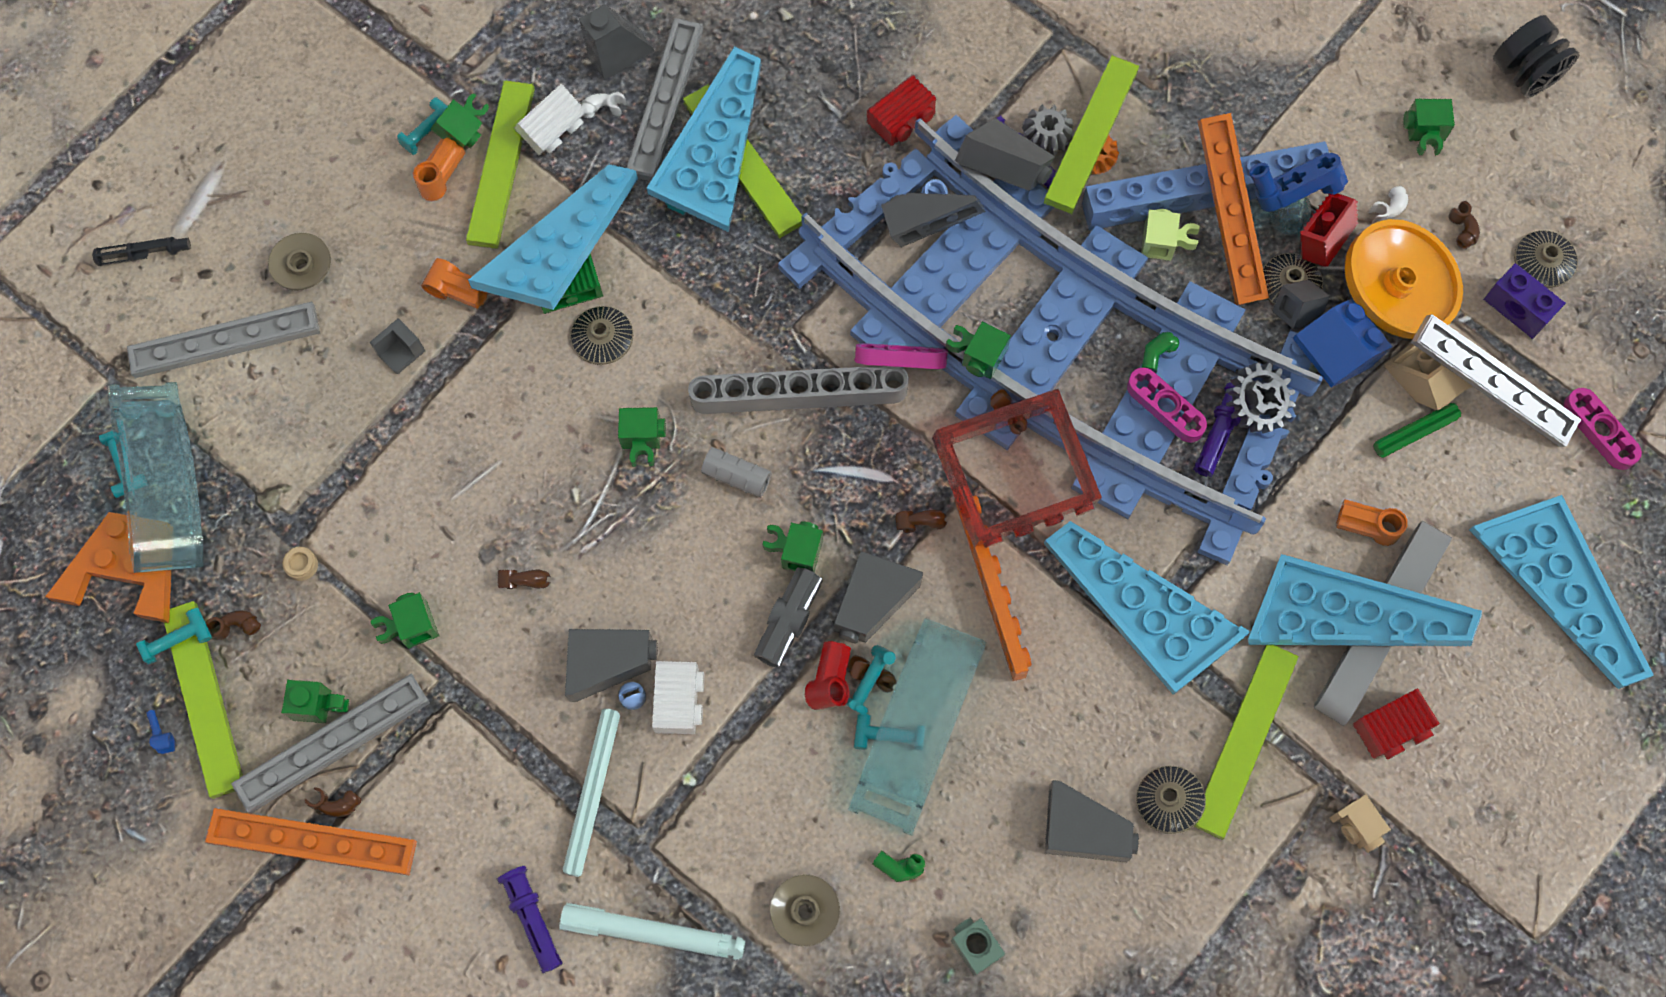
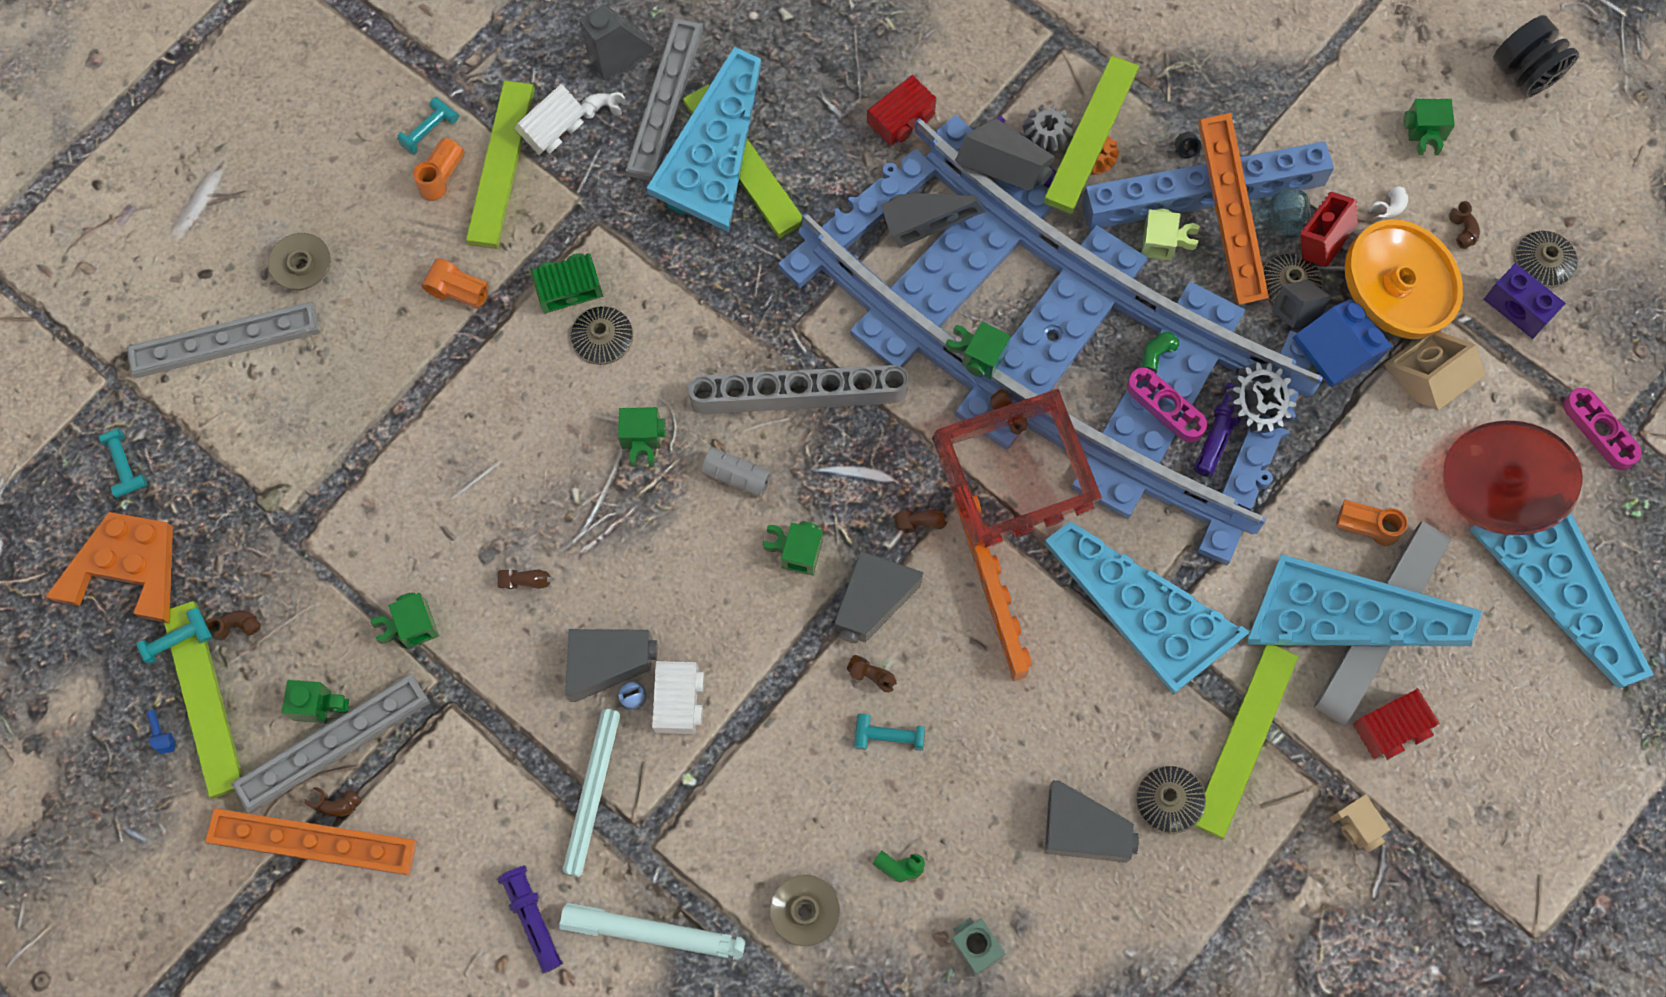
black piece [92,237,191,266] -> none
clear light blue windscreen [108,382,204,573] -> none
tan tile [282,547,318,581] -> none
dark grey panel [370,318,425,374] -> none
green brick [431,93,489,149] -> none
medium azure wing [468,164,638,310] -> none
dark grey piece [754,567,823,669] -> none
red piece [804,641,851,710] -> none
teal piece [845,645,896,715] -> none
clear light blue windscreen [848,618,987,836] -> none
dark pink beam [855,343,948,369] -> none
light blue hinge [921,179,948,194] -> none
blue beam [1249,153,1348,212] -> none
green axle [1373,403,1462,458] -> none
tile [1411,314,1581,447] -> none
none -> black hinge [1175,131,1201,159]
none -> clear red dish [1443,420,1583,535]

